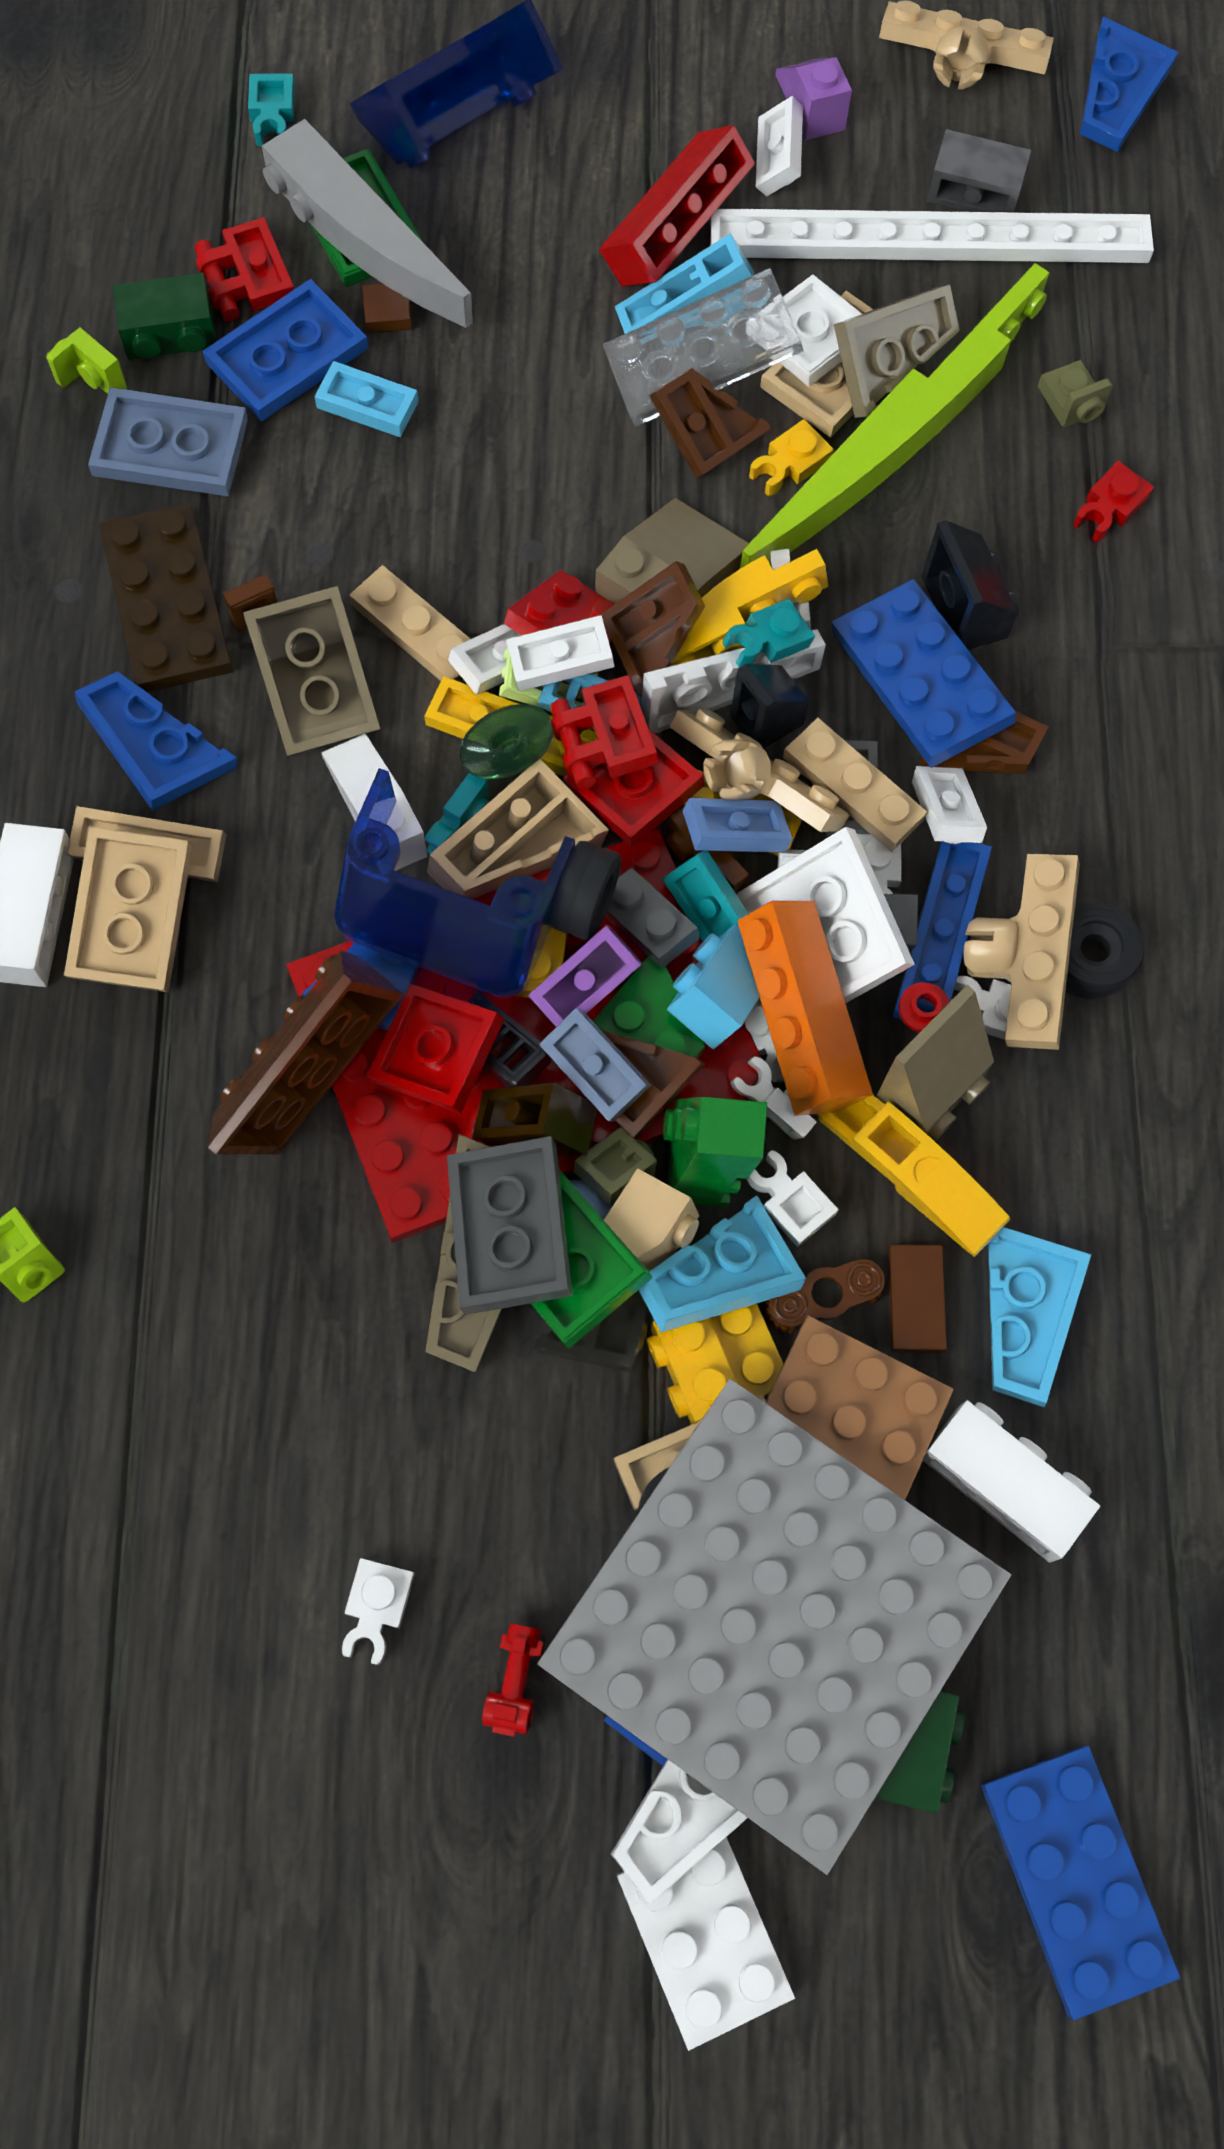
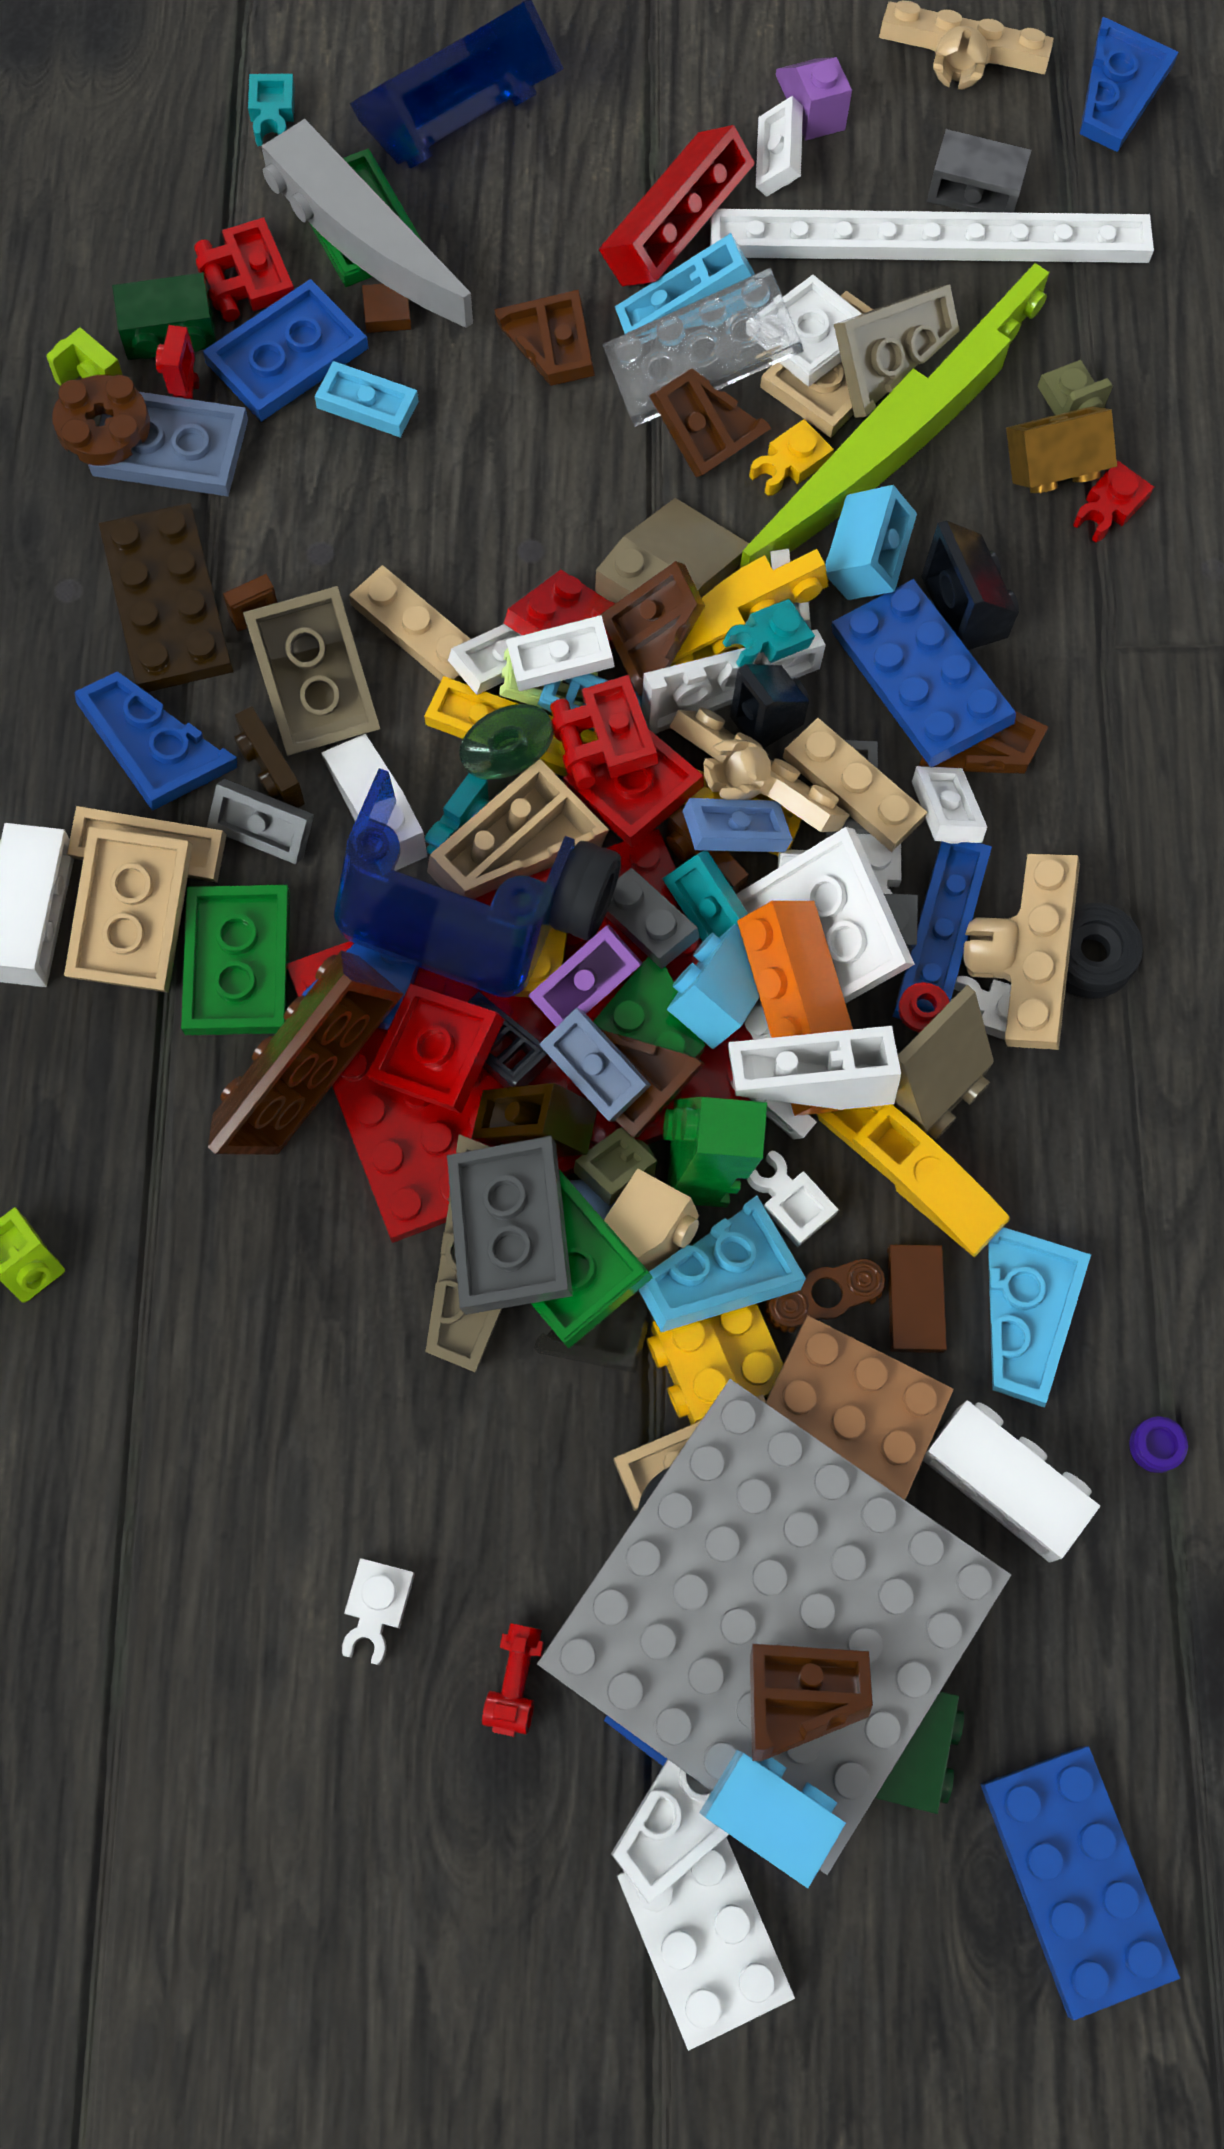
none -> reddish brown plate [52,375,150,466]
none -> red plate [156,325,199,400]
none -> green plate [181,885,290,1035]
none -> dark grey plate [207,779,314,864]
none -> dark brown plate [234,706,305,808]
none -> reddish brown wing [494,289,595,386]
none -> medium azure brick [699,1750,846,1888]
none -> white slope [728,1026,901,1110]
none -> reddish brown wing [750,1644,873,1762]
none -> medium azure brick [825,485,917,600]
none -> pearl gold brick [1006,406,1117,493]
none -> dark purple tile [1129,1416,1188,1473]

